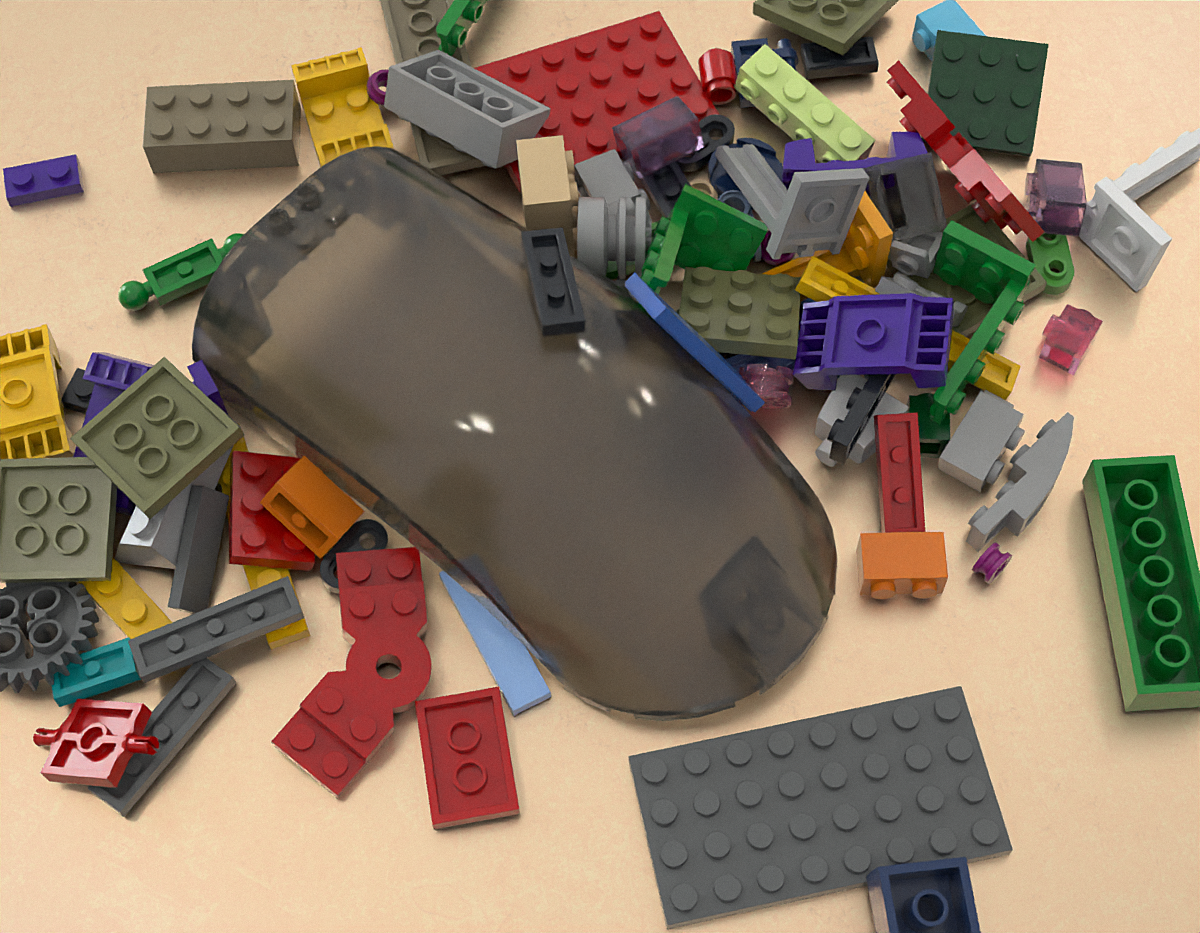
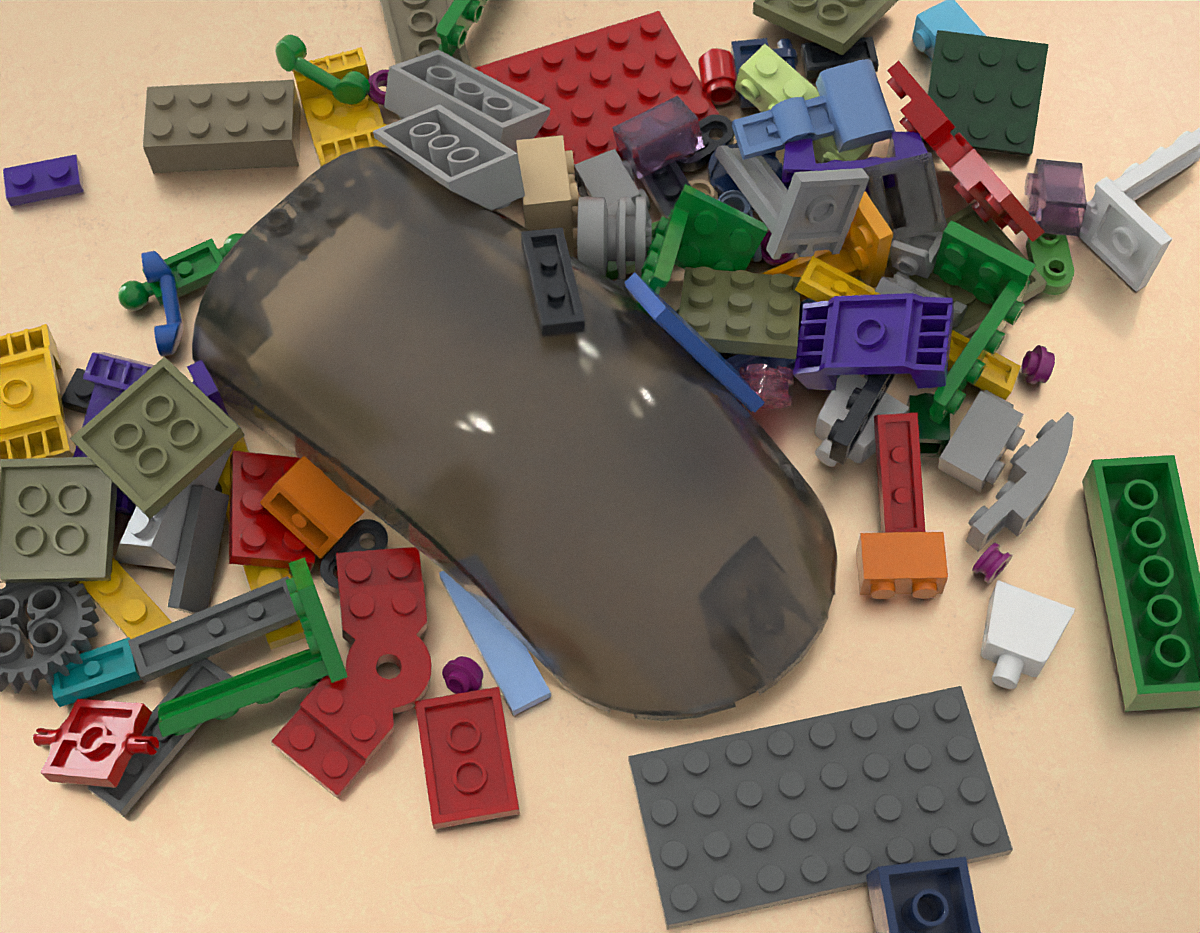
clear pink brick [1039,304,1103,375] -> none
none -> blue bar [141,251,183,357]
none -> green bracket [158,558,348,737]
none -> green bar [275,35,370,105]
none -> light grey slope [373,104,525,211]
none -> magenta plate [442,656,484,694]
none -> medium blue plate [732,59,895,160]
none -> white torso [981,580,1075,689]
none -> magenta plate [1021,345,1055,384]

